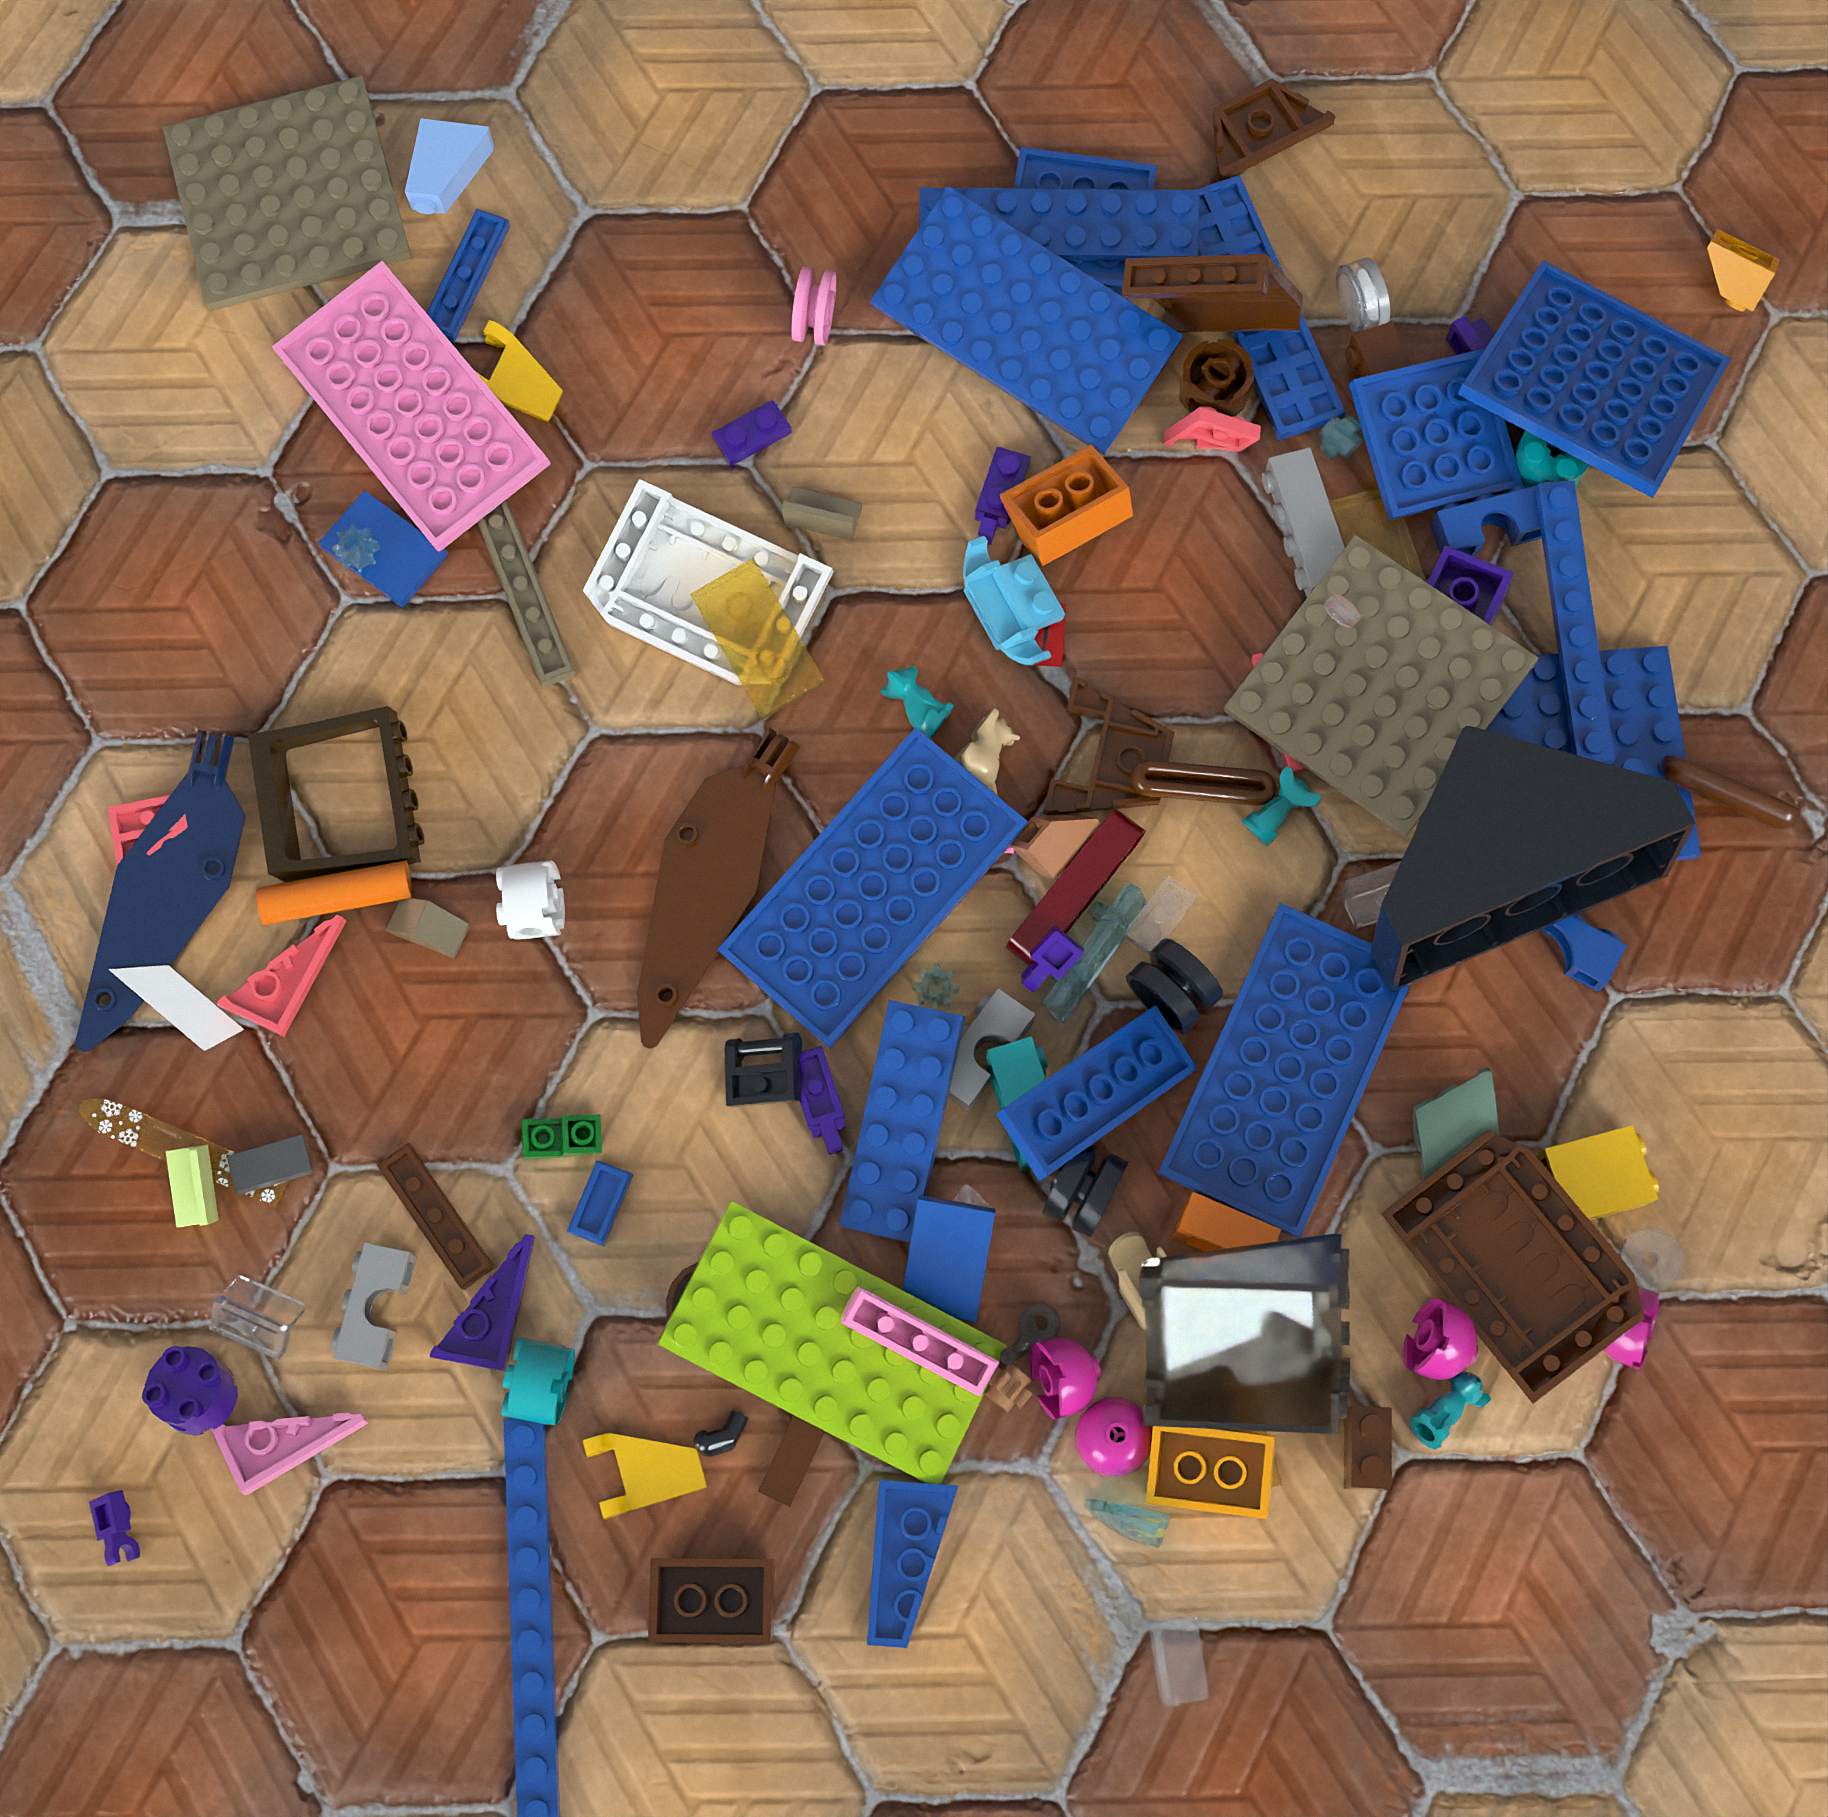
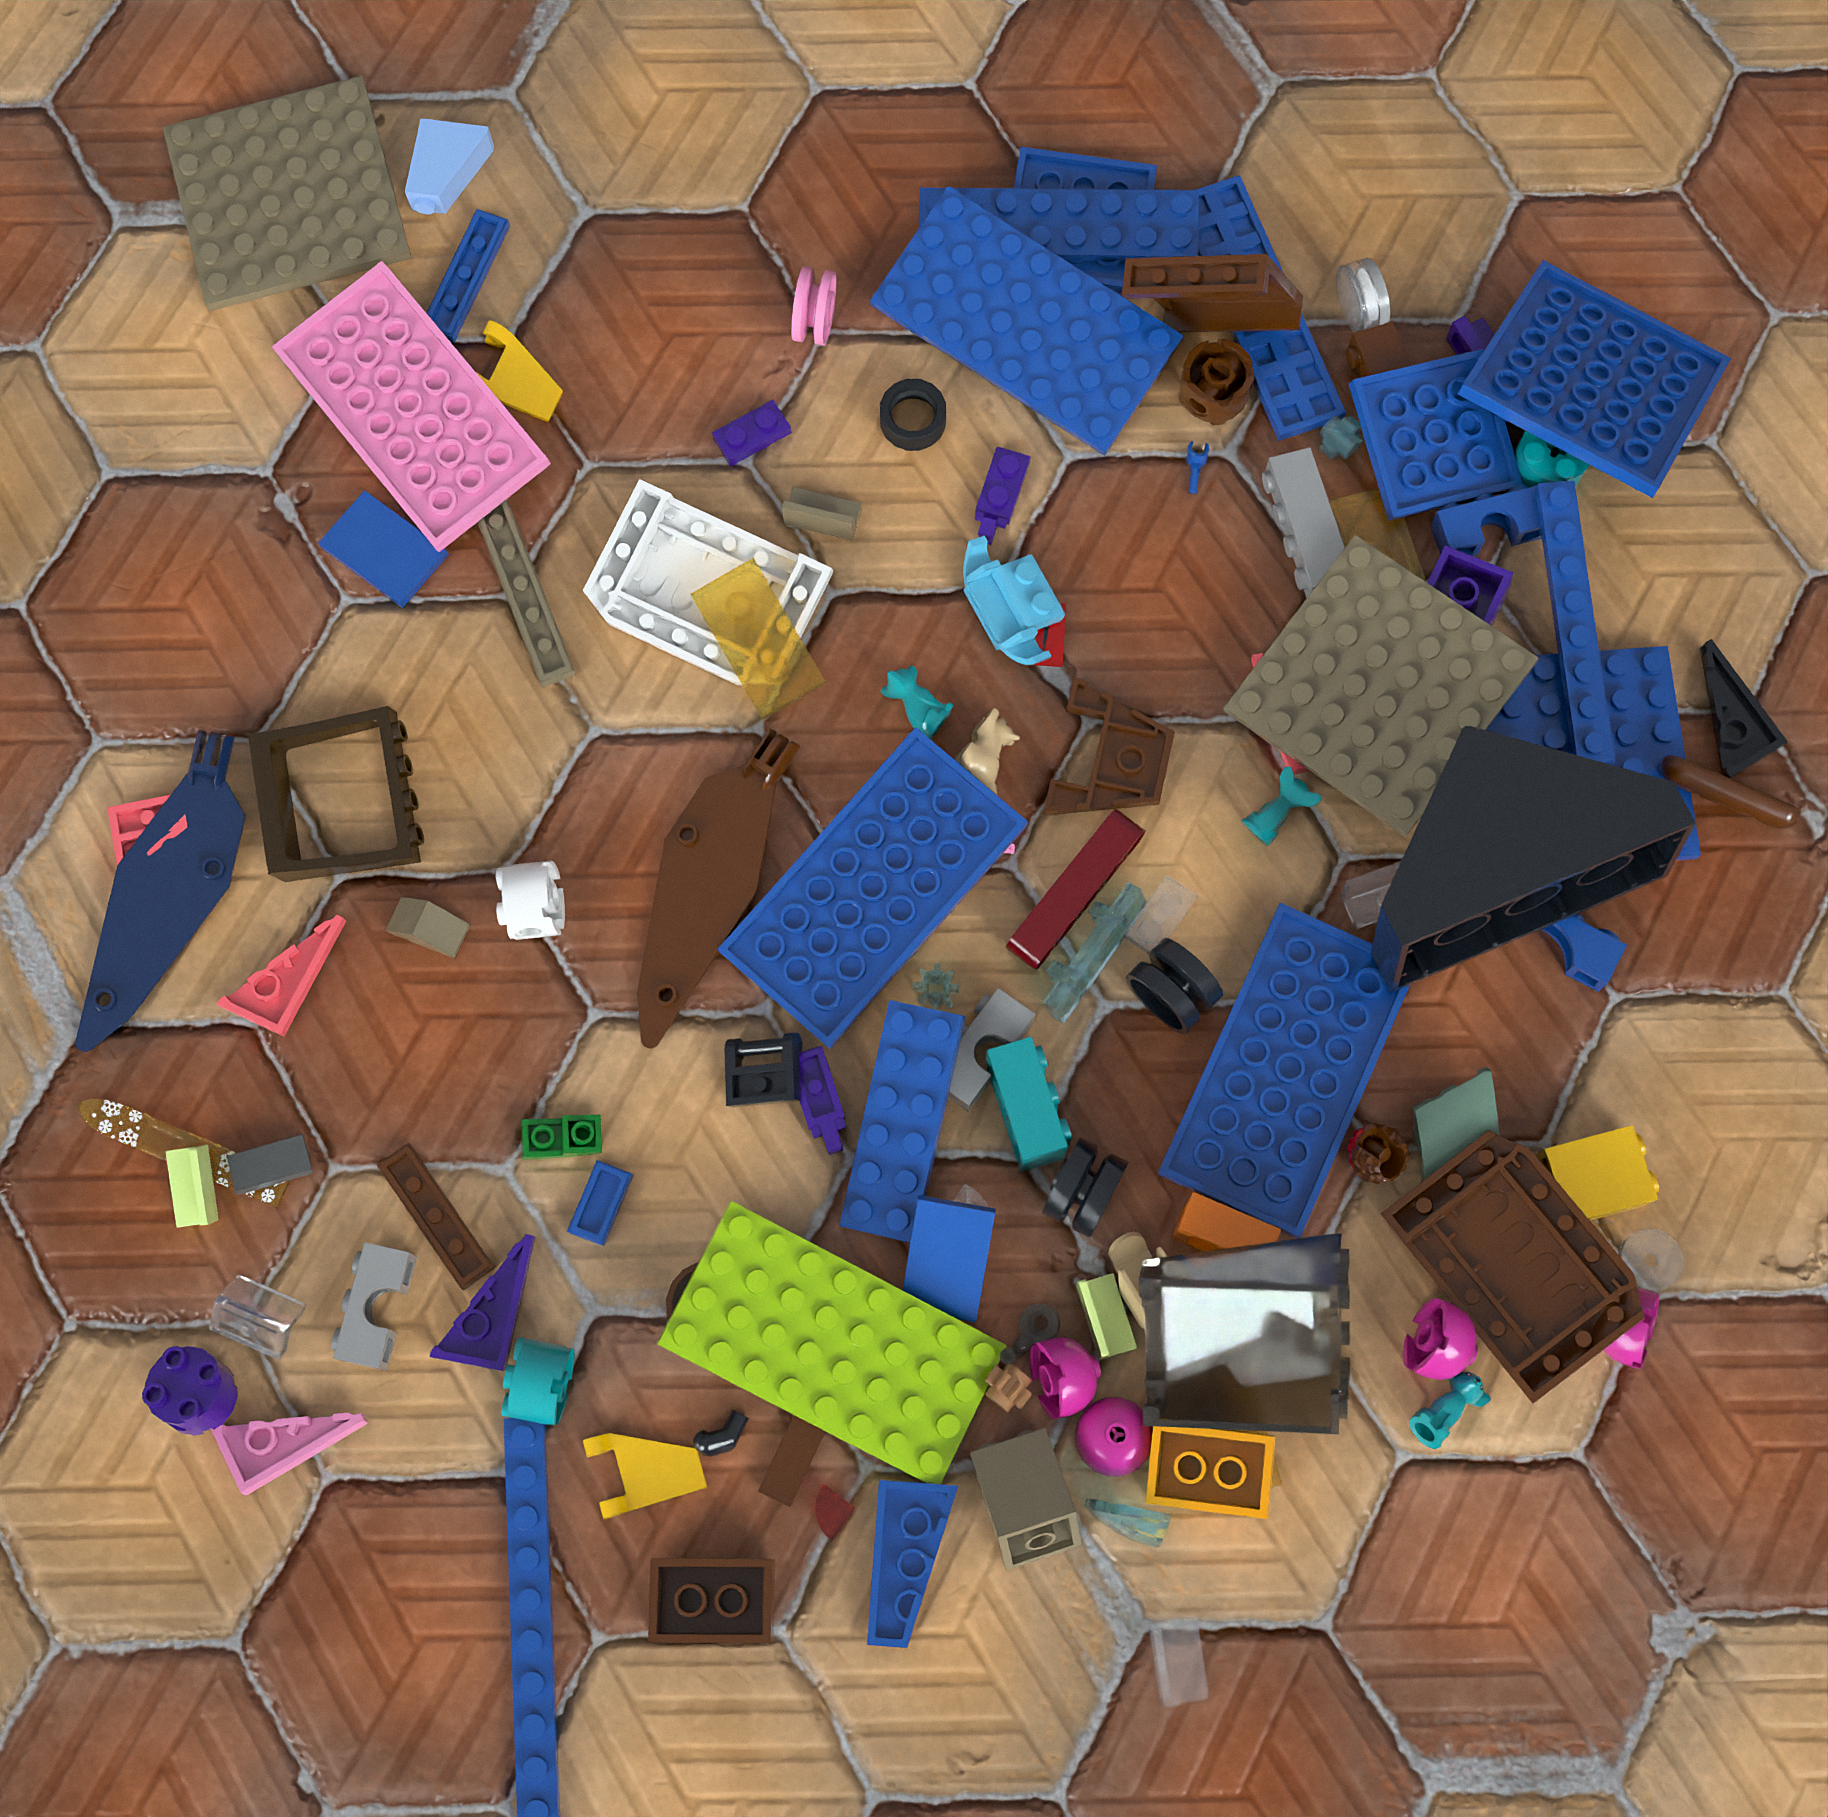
dark purple plate [89,1490,140,1566] -> none
white sticker [108,965,244,1051] -> none
orange brick [256,860,412,925] -> none
clear light blue gear [332,524,381,572] -> none
bright pink brick [840,1286,999,1397] -> none
blue plate [995,1005,1198,1180] -> none
orange slope [1000,444,1133,567] -> none
nougat slope [1010,814,1101,879] -> none
dark purple plate [1021,925,1084,992] -> none
reddish brown piece [1130,760,1276,806] -> none
coral wing [1163,407,1261,452] -> none
reddish brown wing [1212,78,1336,181] -> none
clear tile [1324,593,1361,628] -> none
reddish brown brick [1344,1406,1392,1491] -> none
light orange slope [1707,229,1780,311] -> none
none -> clear red tile [815,1484,855,1541]
none -> black tyre [880,379,946,451]
none -> dark tan slope [970,1428,1082,1570]
none -> yellowish green panel [1076,1273,1137,1361]
none -> blue hand [1186,441,1209,494]
none -> reddish brown piece [1347,1123,1410,1184]
none -> black wing [1700,639,1788,778]

